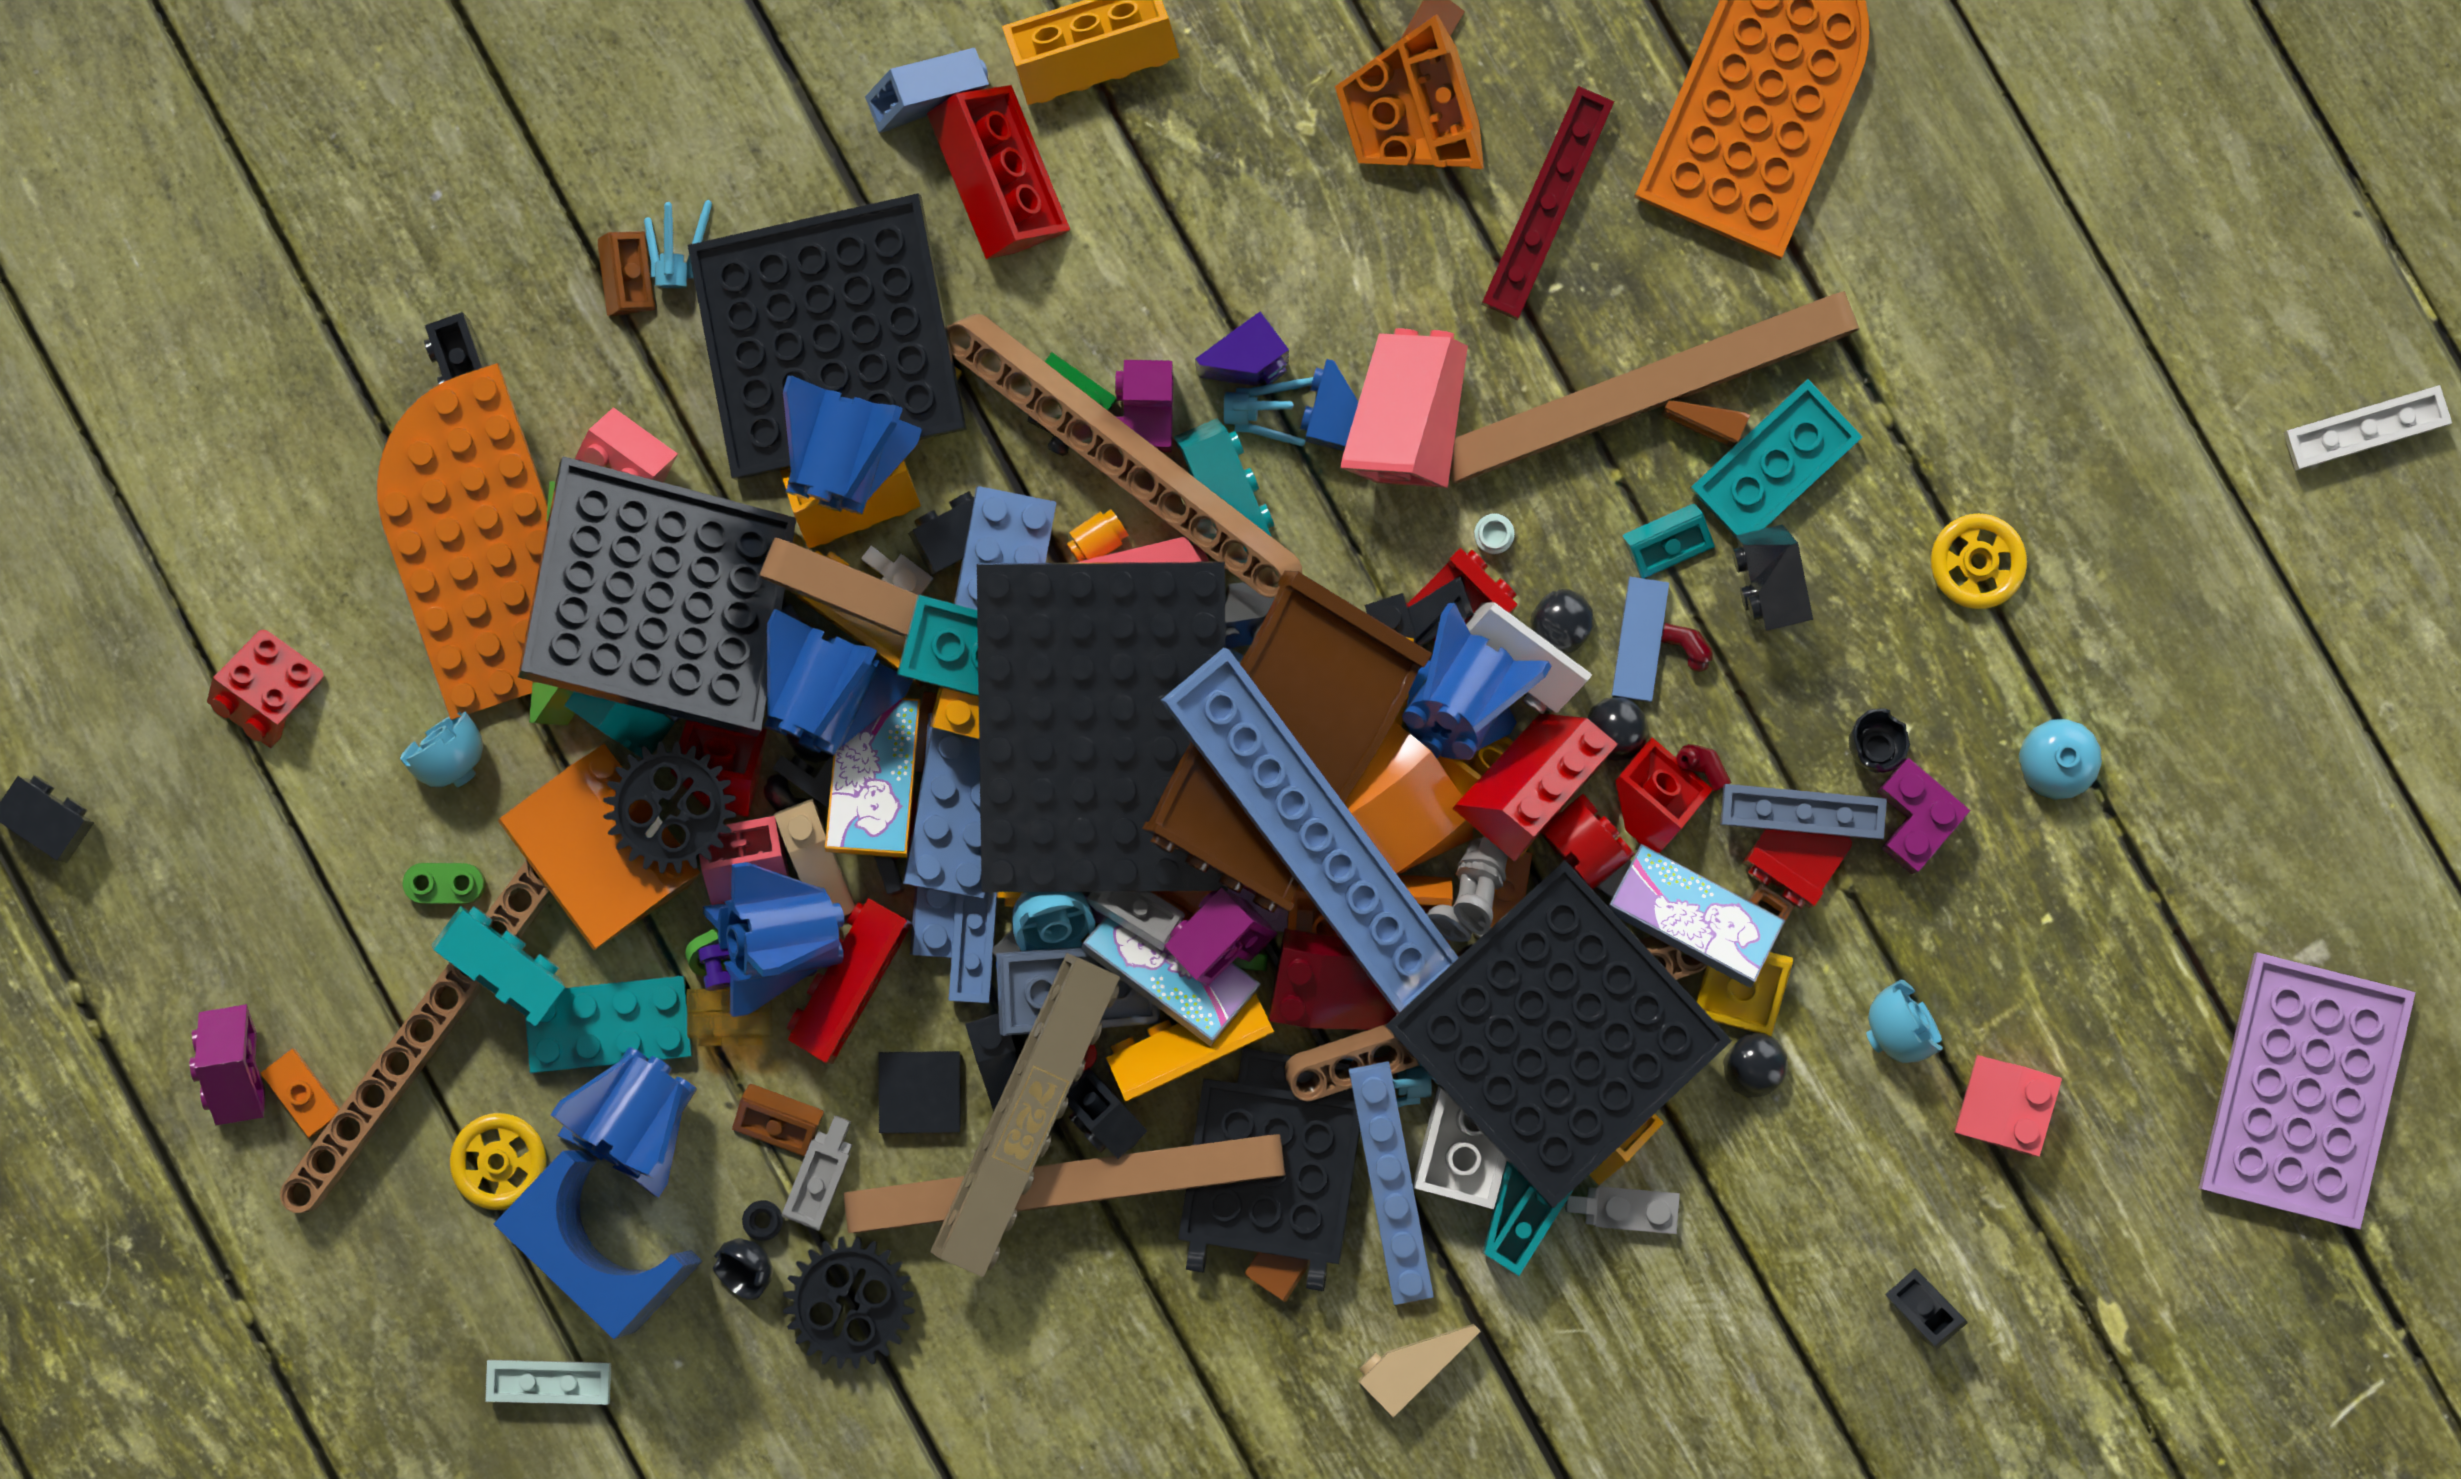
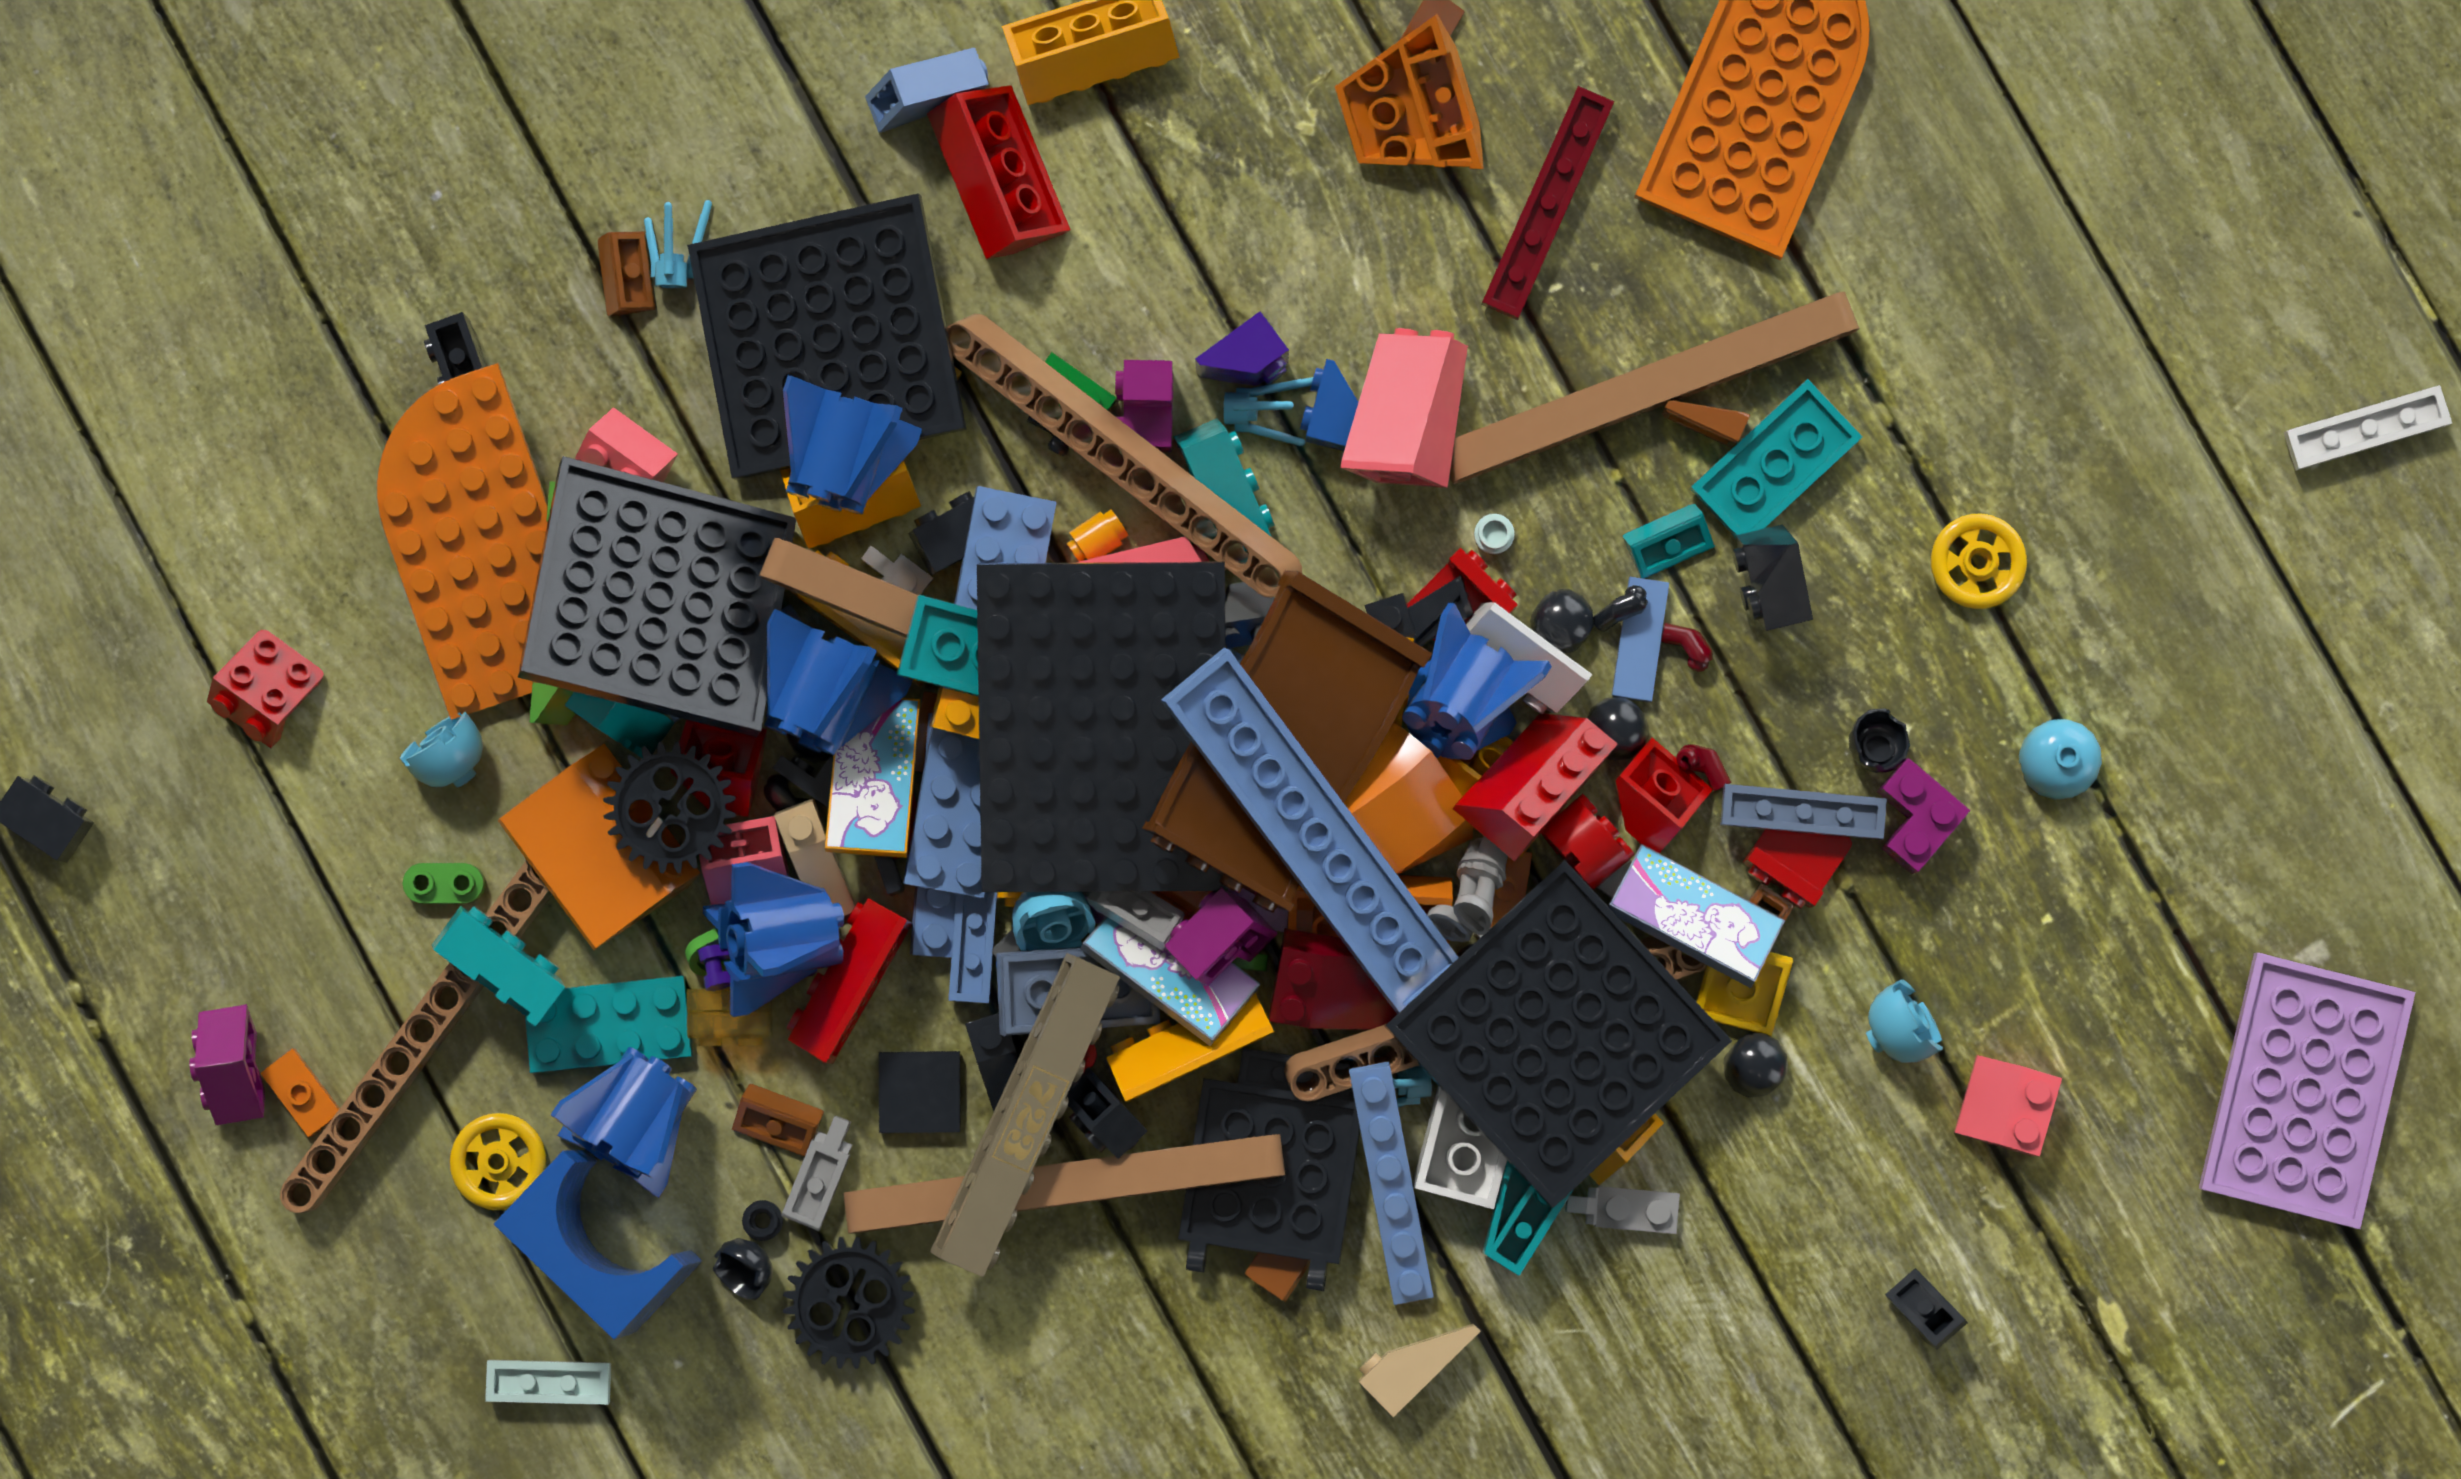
none -> black arm [1593,585,1648,632]

